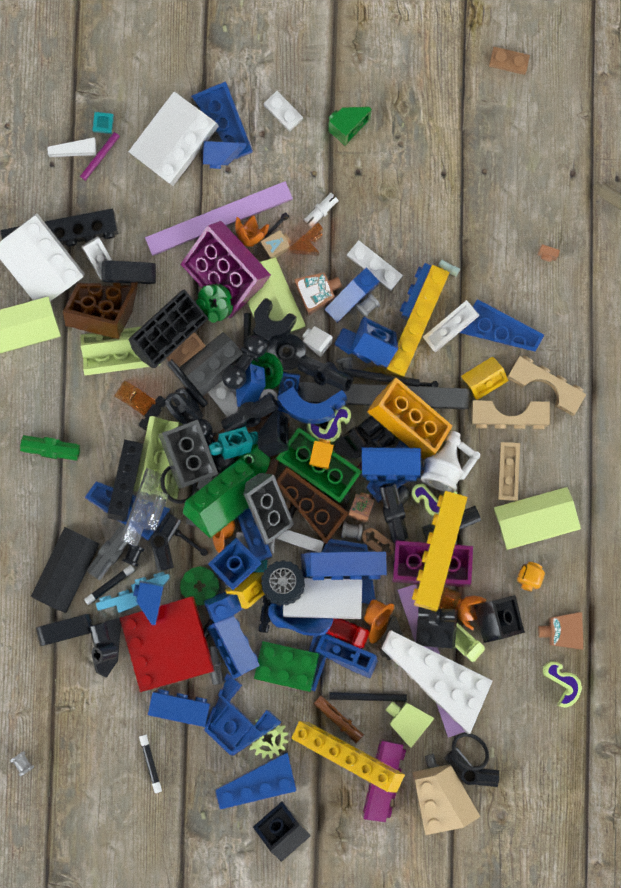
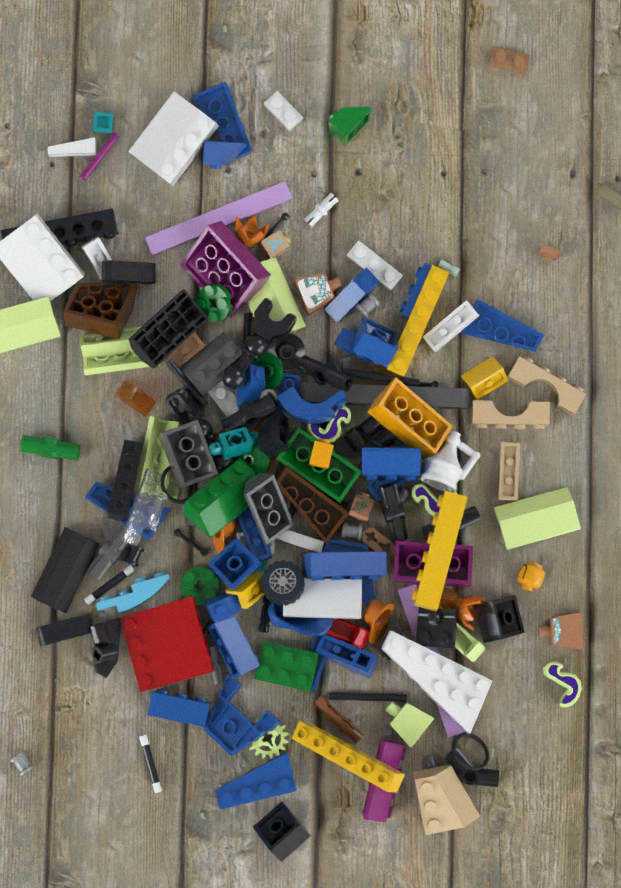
blue slope [133,580,163,625] -> none
black axle [139,396,166,431] -> none
black piece [150,513,182,572] -> none
clear orange slope [290,223,323,256] -> none
white slope [302,326,333,358] -> none

